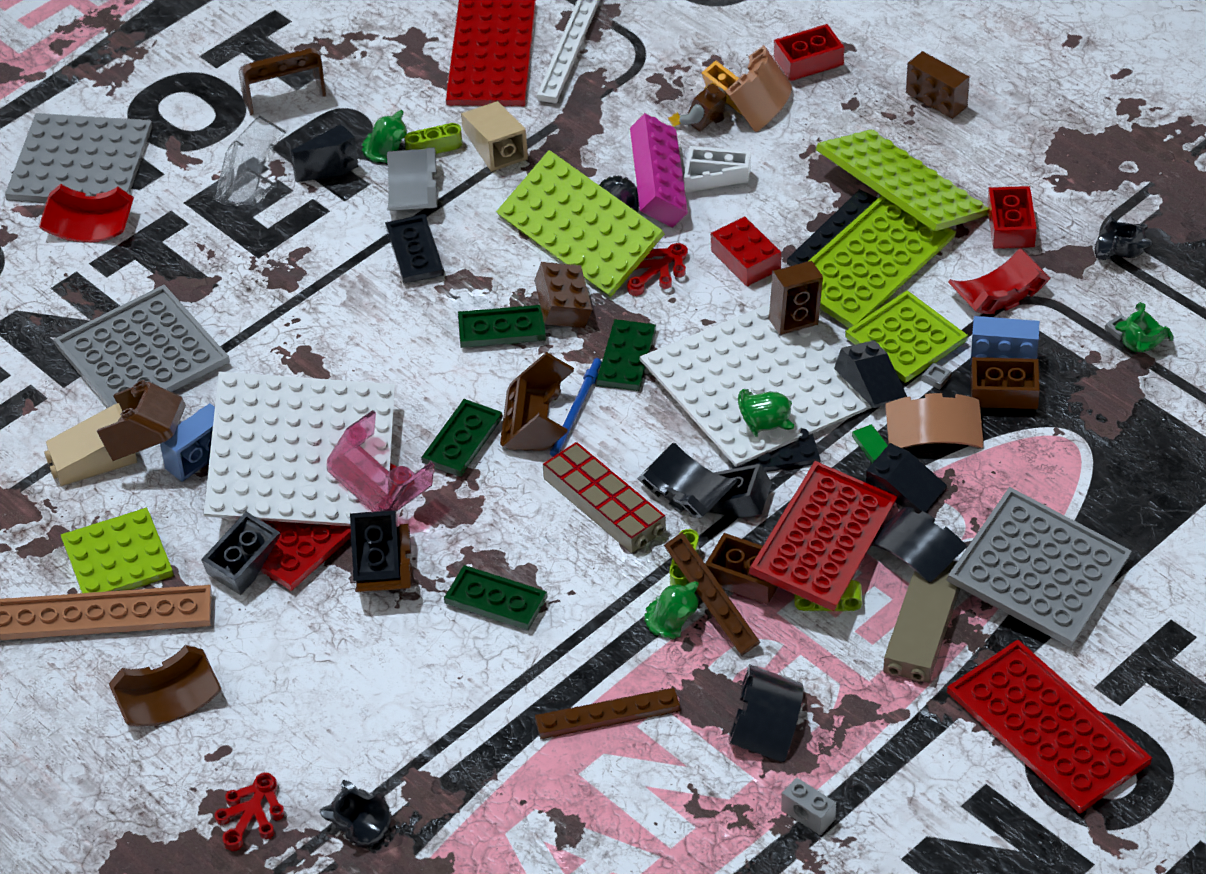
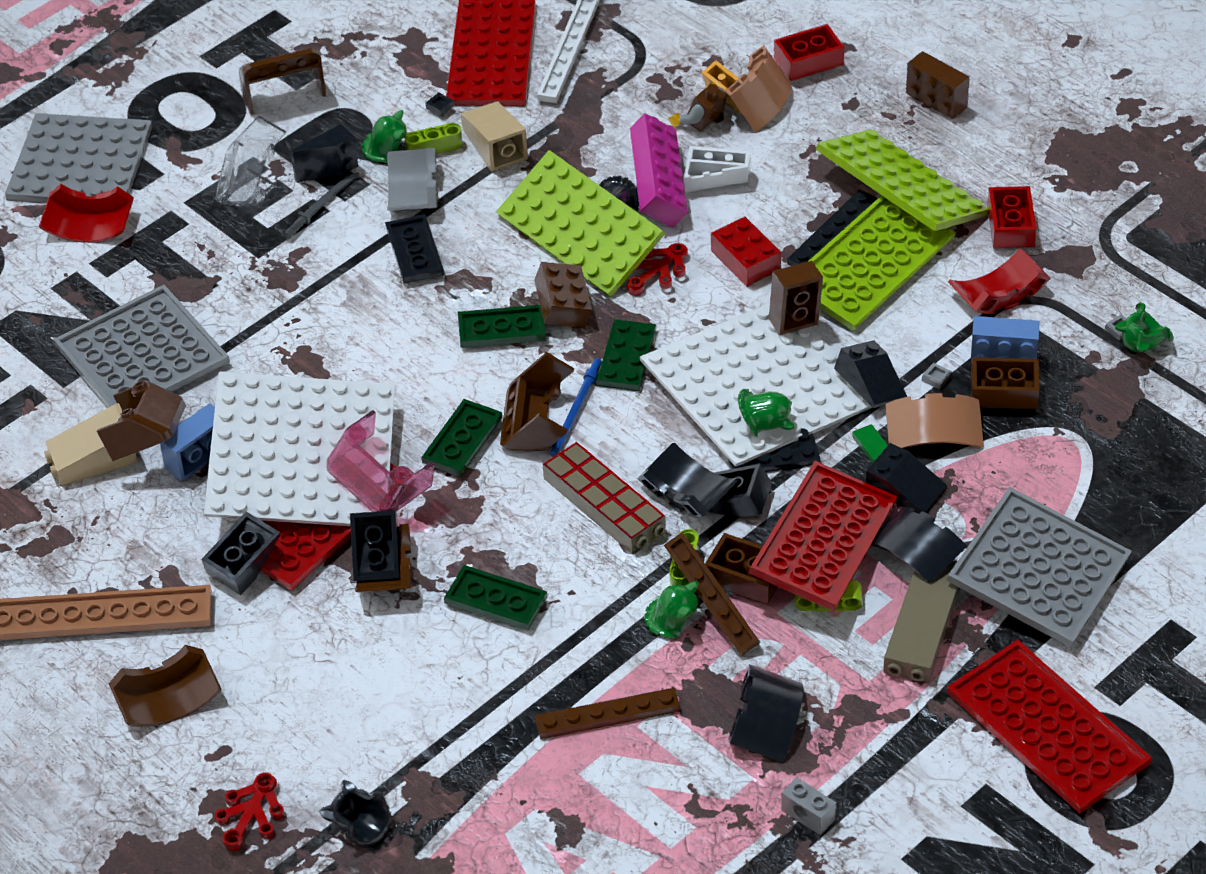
lime plate [60,507,174,593] -> none
lime plate [845,290,968,383] -> none
black hair [1094,217,1152,260] -> none
none -> dark grey sword [284,172,360,239]
none -> black plate [426,92,454,116]

